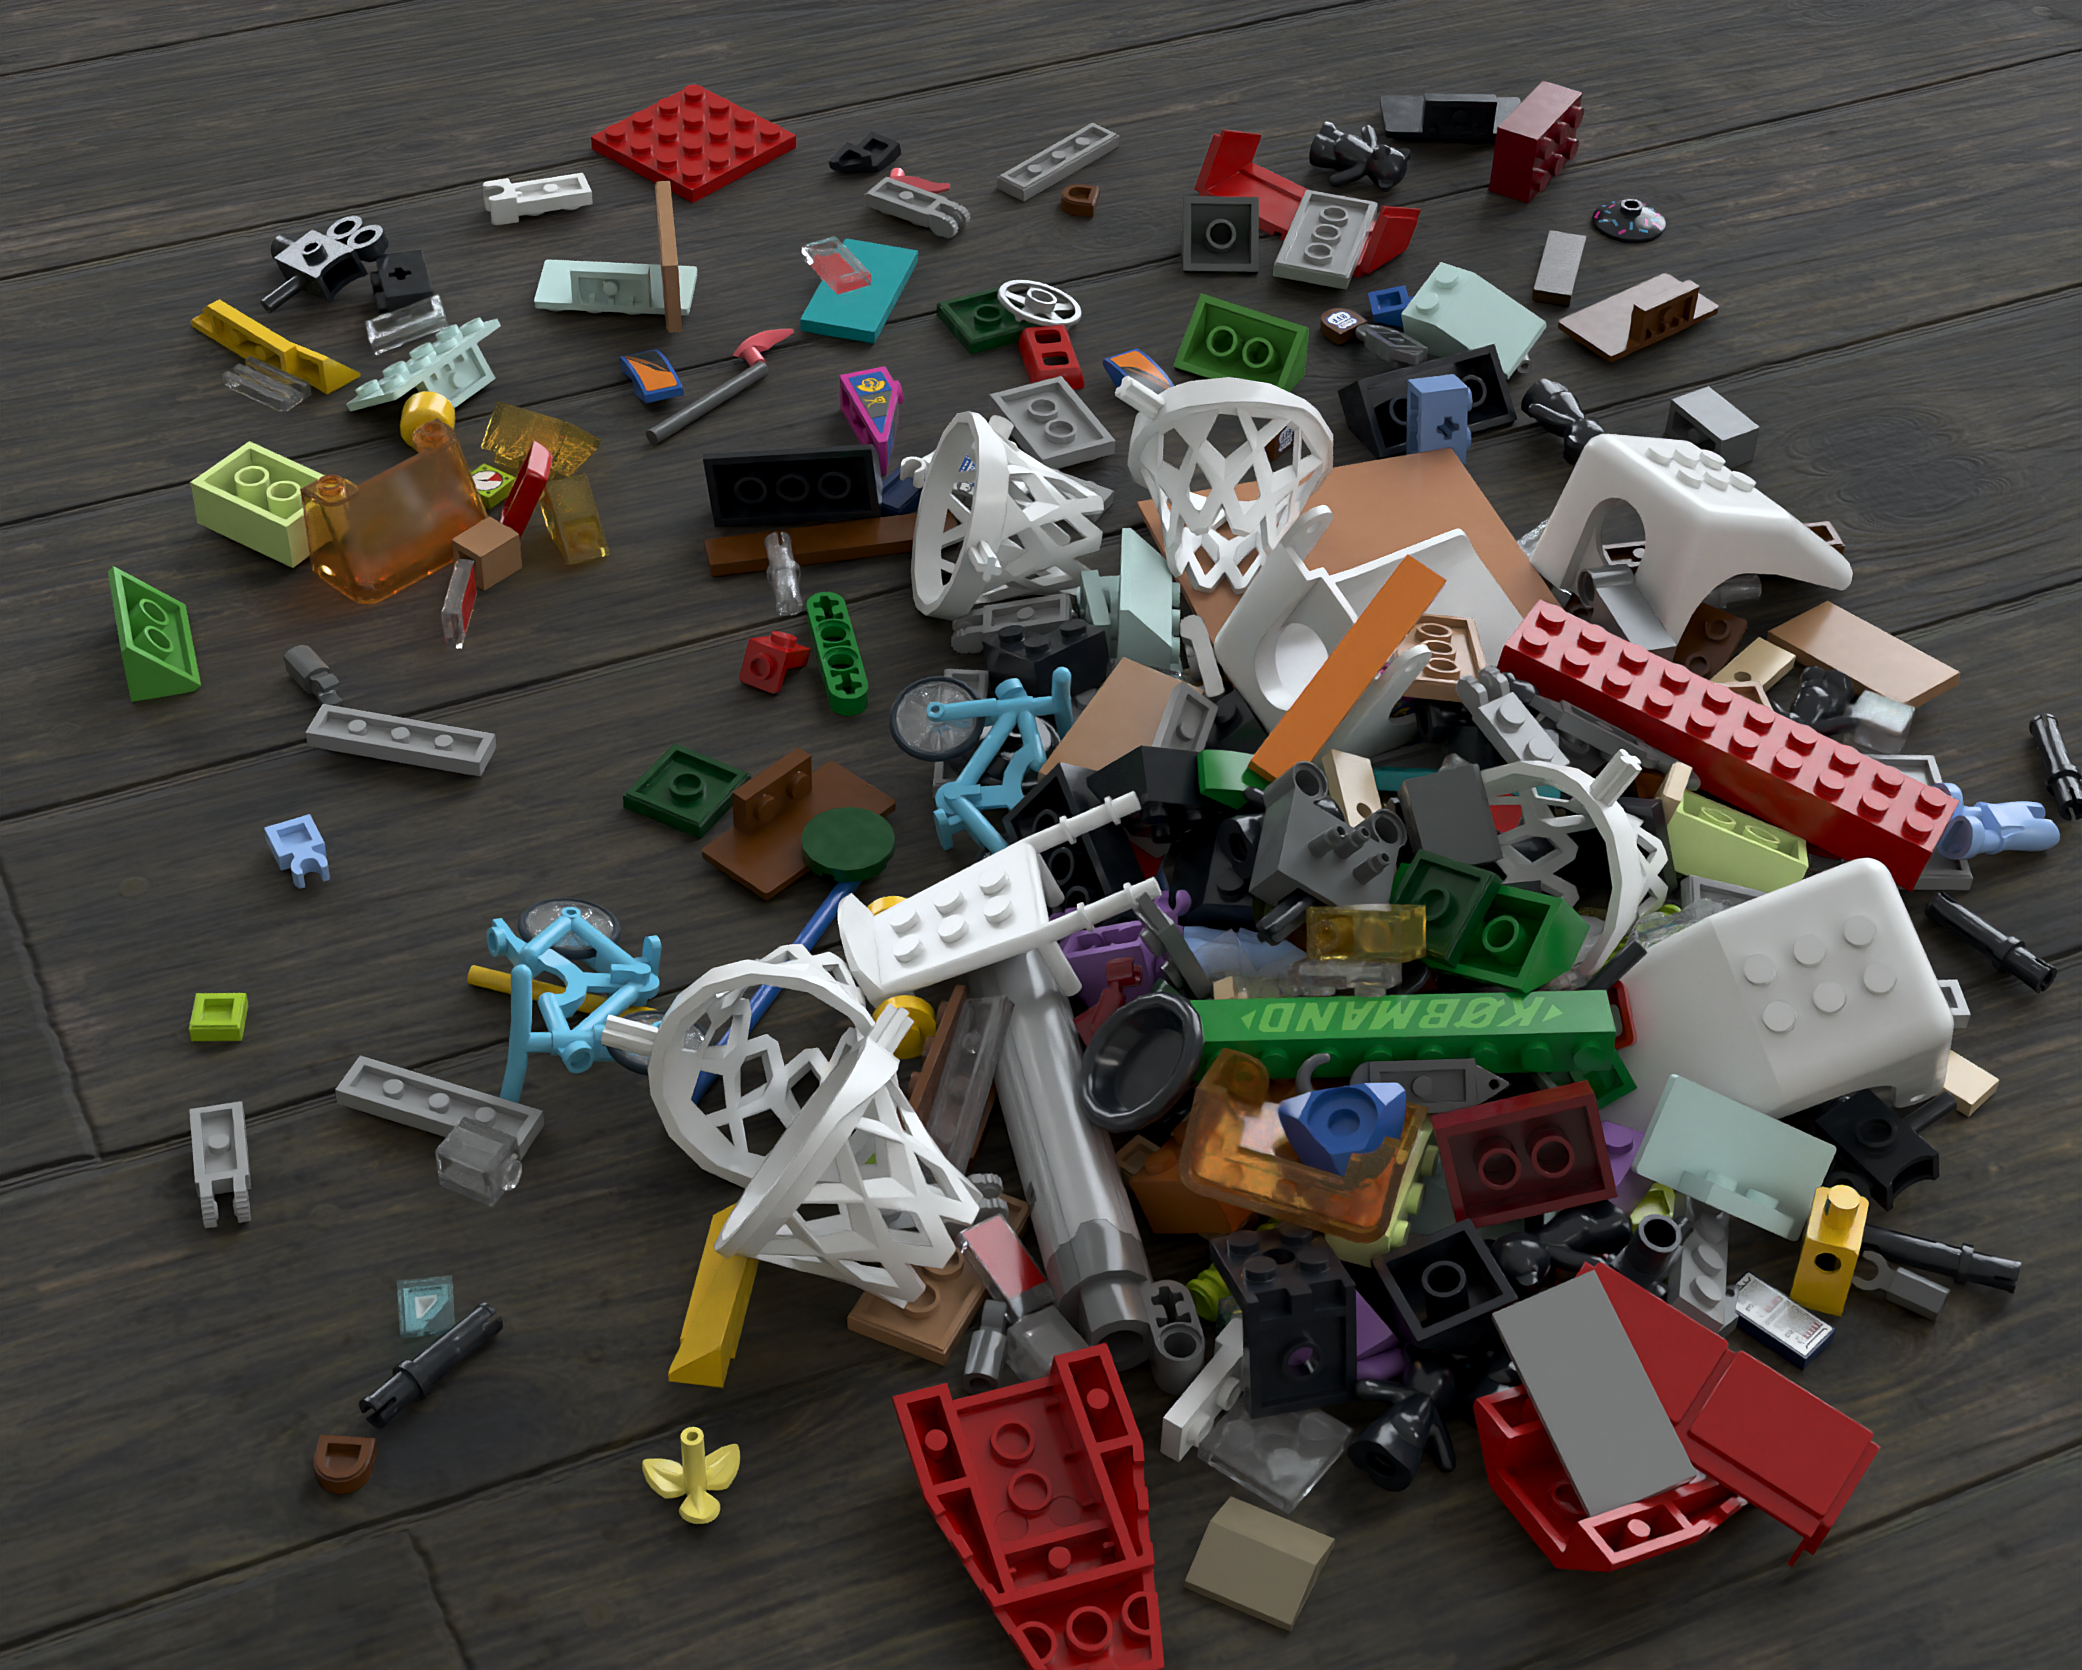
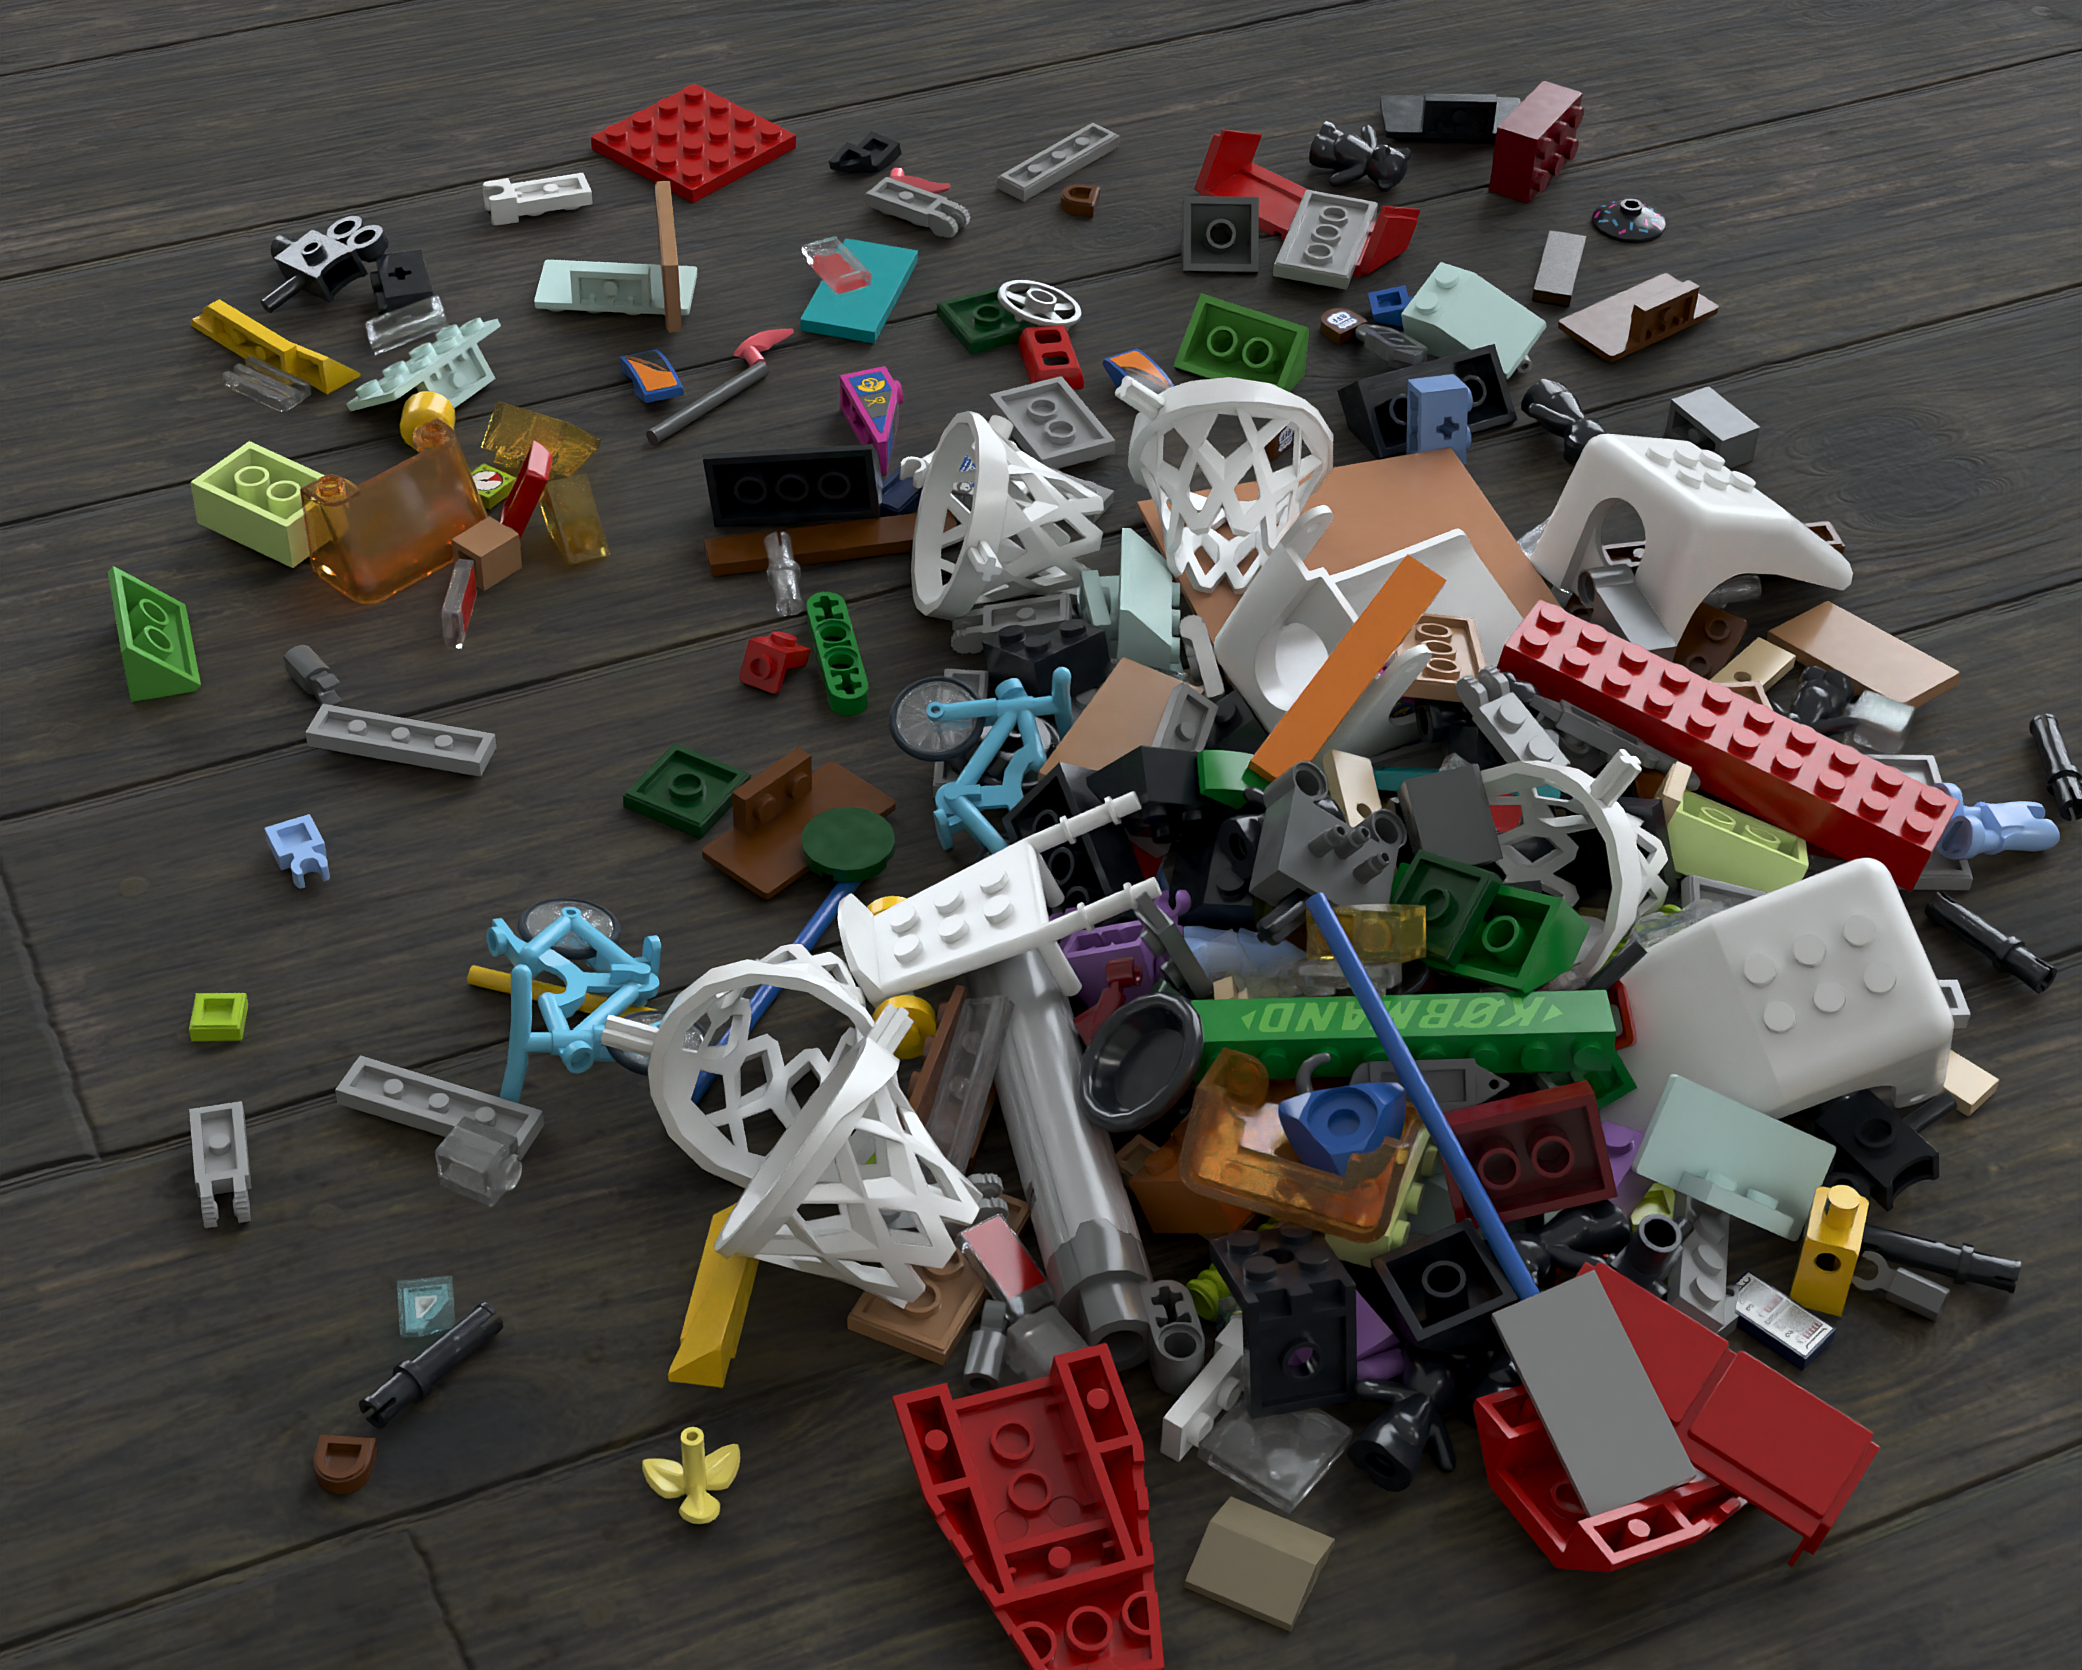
none -> blue piece [1305,892,1540,1301]

